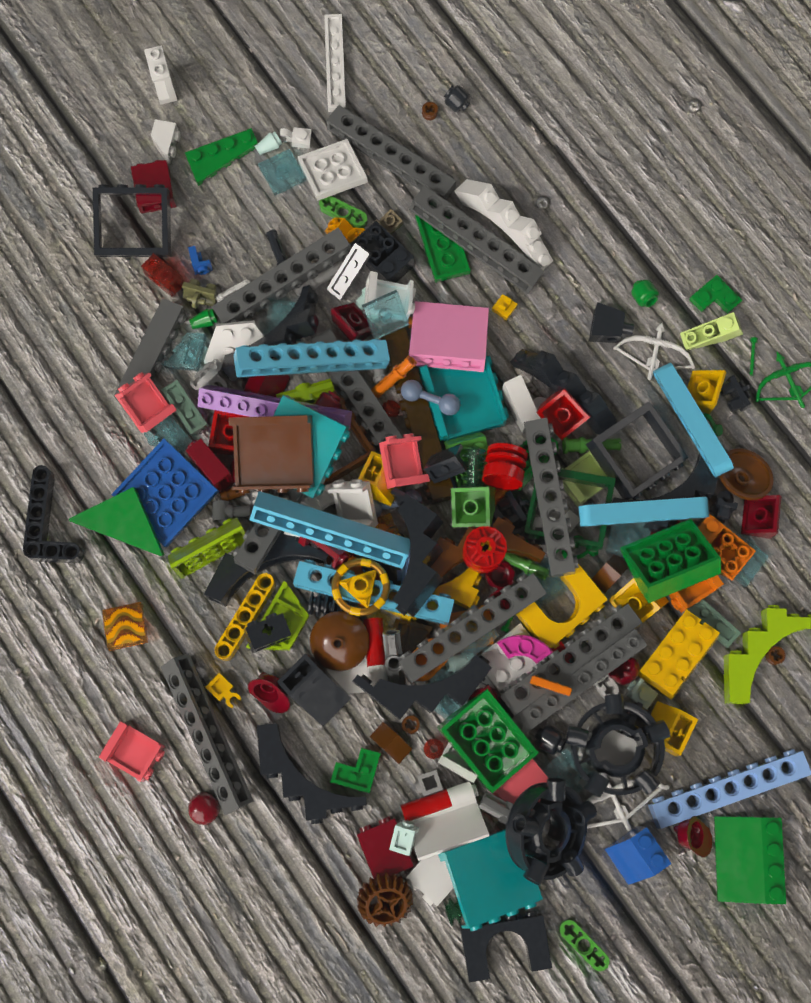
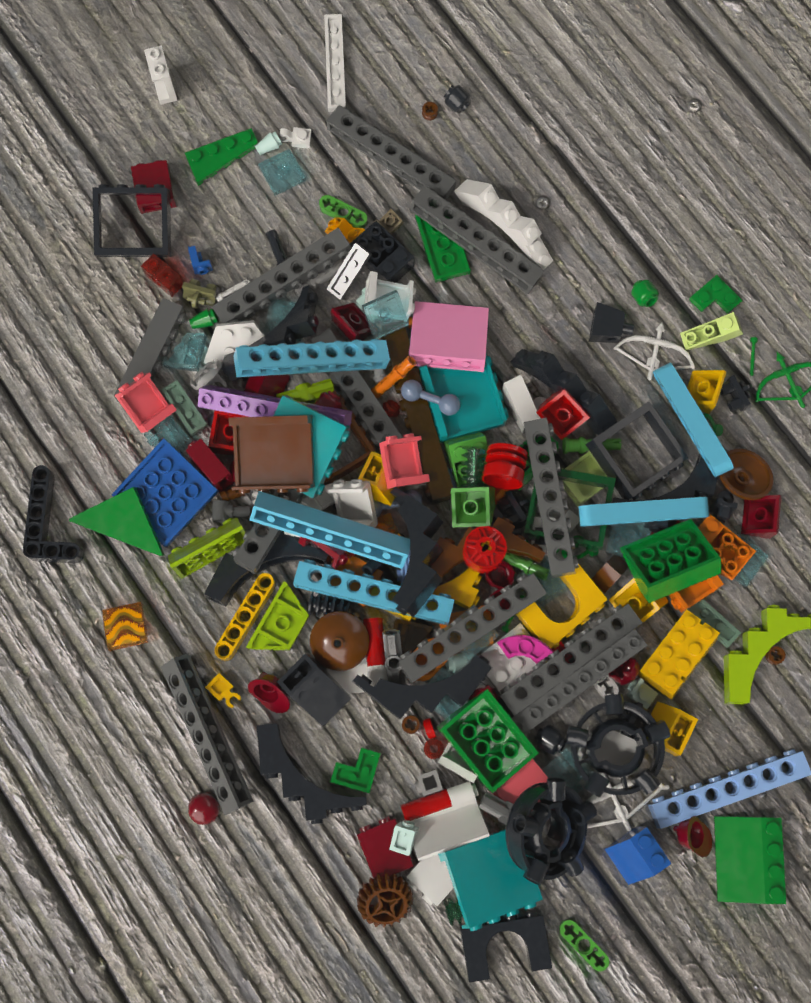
coral panel [99,721,165,782] -> none
white slope [151,119,181,164] -> none
black brick [244,613,291,654] -> none
white plate [298,139,368,201] -> none
yellow piece [332,558,390,616] -> none
reddish brown slope [369,722,412,764] -> none
black panel [424,444,467,484] -> none
yellow tile [492,294,518,321] -> none
orange tile [530,675,572,696] -> none
none -> red tile [423,718,437,739]

